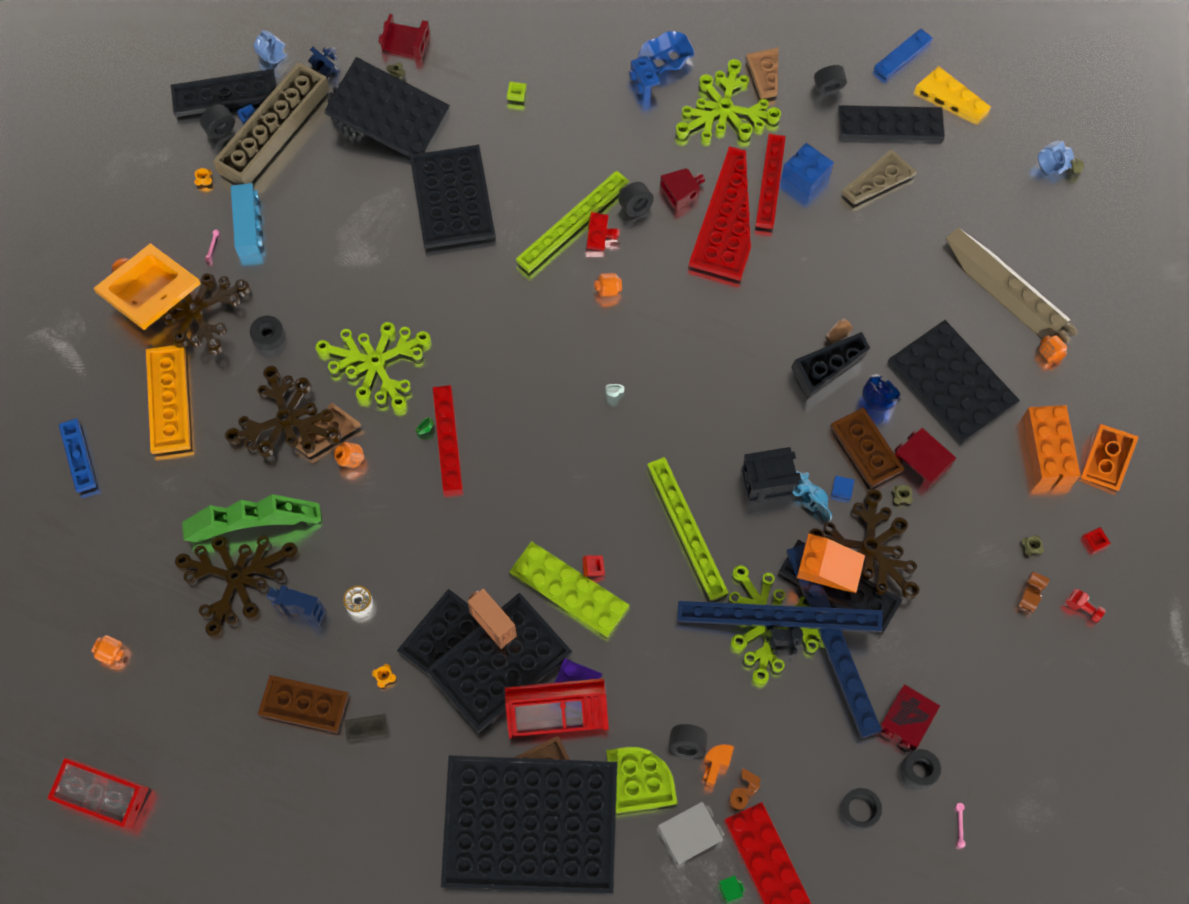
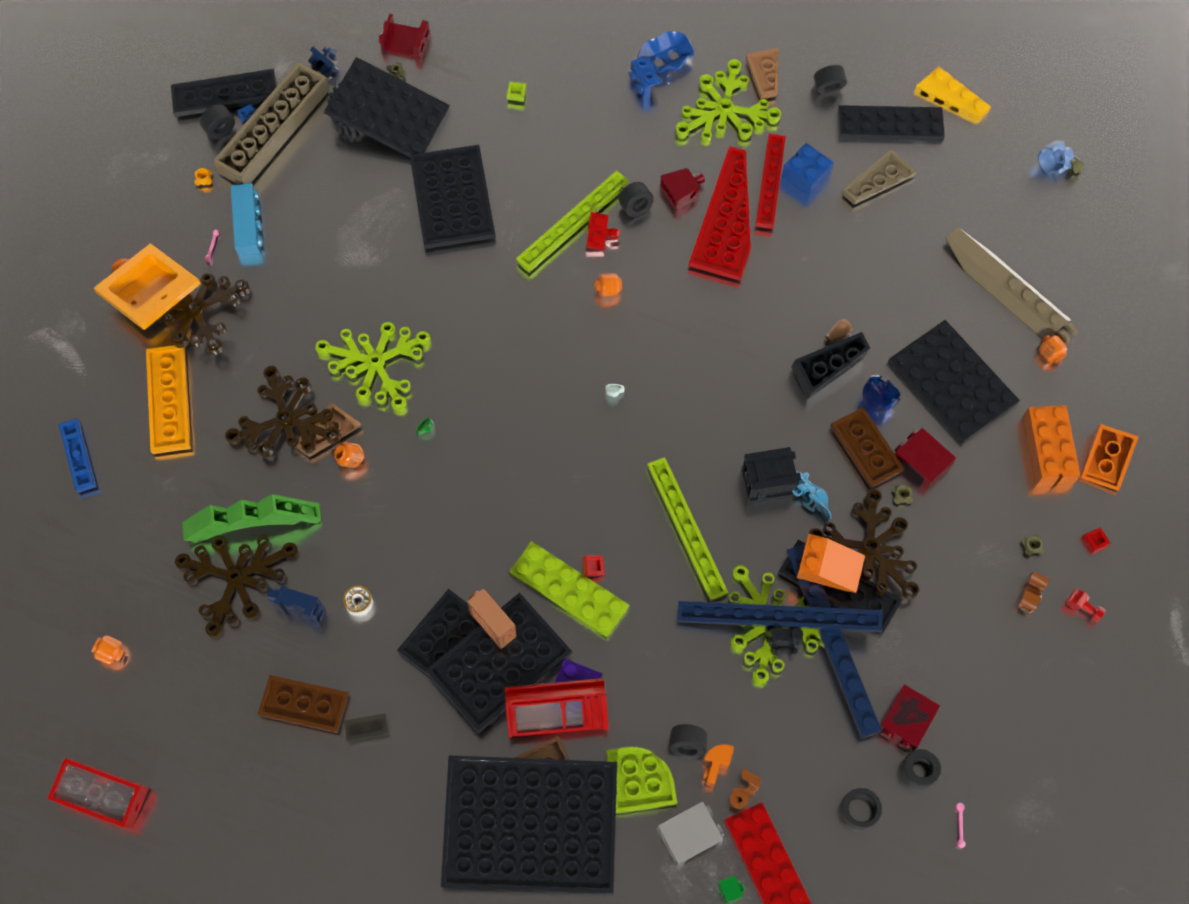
black tyre [250,315,285,351] -> none
medium blue hair [253,30,286,63] -> none
light orange plate [372,664,396,688] -> none
red plate [432,385,463,494] -> none
blue tile [831,476,855,499] -> none
blue plate [874,28,933,79] -> none

